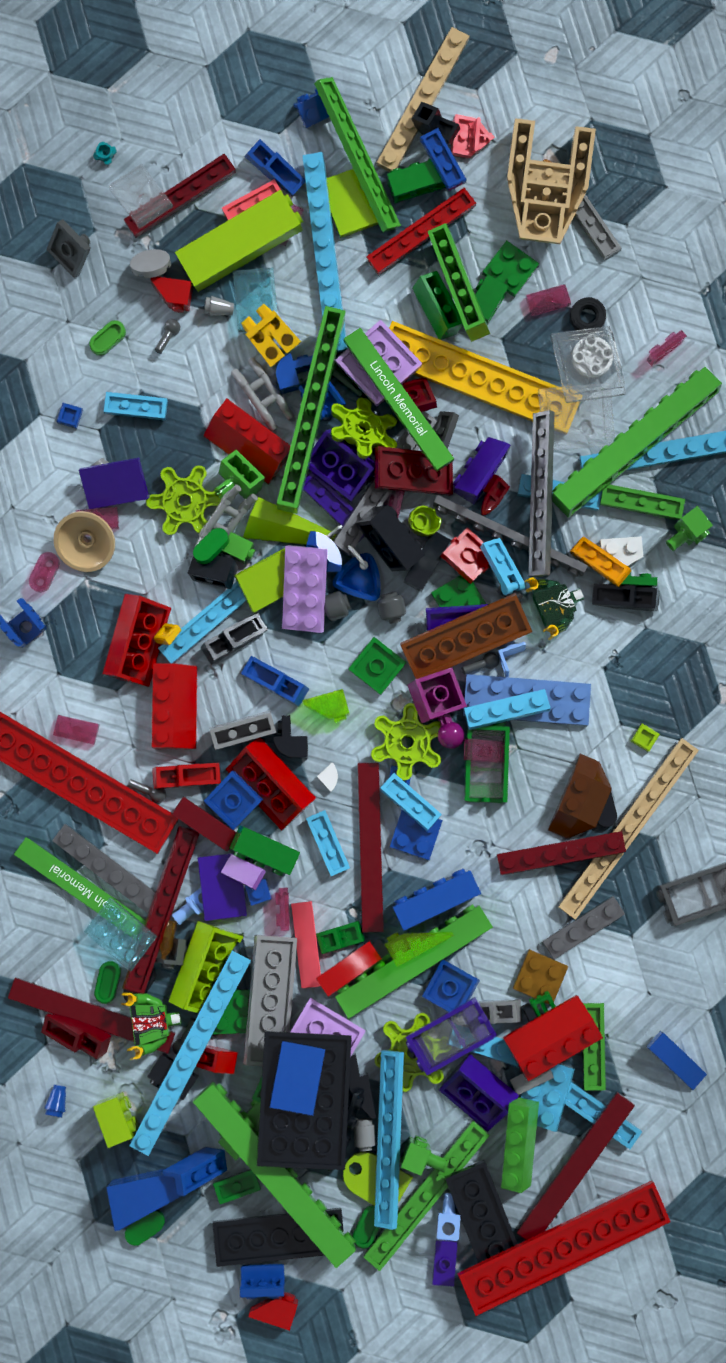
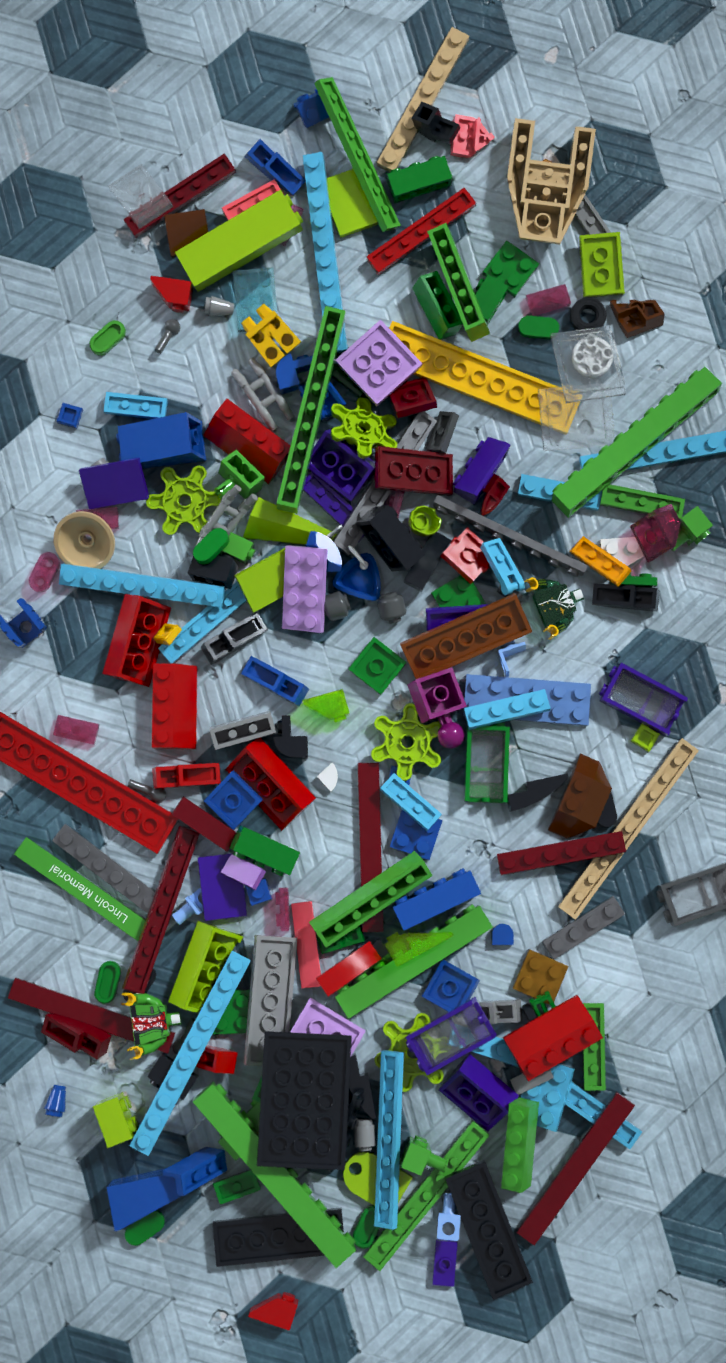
dark grey tile [46,220,91,278] -> none
clear light blue plate [84,898,157,971] -> none
teal plate [93,142,117,165] -> none
light grey tile [130,249,171,278] -> none
dark grey bracket [155,937,186,969] -> none
clear orange piece [160,920,177,959] -> none
blue bracket [240,1264,285,1300] -> none
blue tile [270,1041,325,1116] -> none
medium azure plate [306,810,350,876] -> none
bright green tile [343,328,454,472] -> none
blue tile [420,128,467,192] -> none
red plate [457,1180,671,1316] -> none
dark grey bar [461,652,499,675] -> none
clear pink plate [464,739,504,763] -> none
flat silver plate [528,410,555,577] -> none
blue slope [646,1031,707,1090] -> none
clear pink plate [647,330,687,366] -> none
none -> medium azure plate [59,563,225,607]
none -> blue slope [116,412,206,469]
none -> reddish brown slope [164,209,208,258]
none -> bright green brick [309,851,433,948]
none -> blue tile [492,923,514,945]
none -> black slope [507,773,569,812]
none -> green tile [518,316,559,339]
none -> lime tile [579,232,625,298]
none -> door [599,663,688,737]
none -> reddish brown slope [610,300,665,338]
none -> clear pink slope [630,504,681,563]

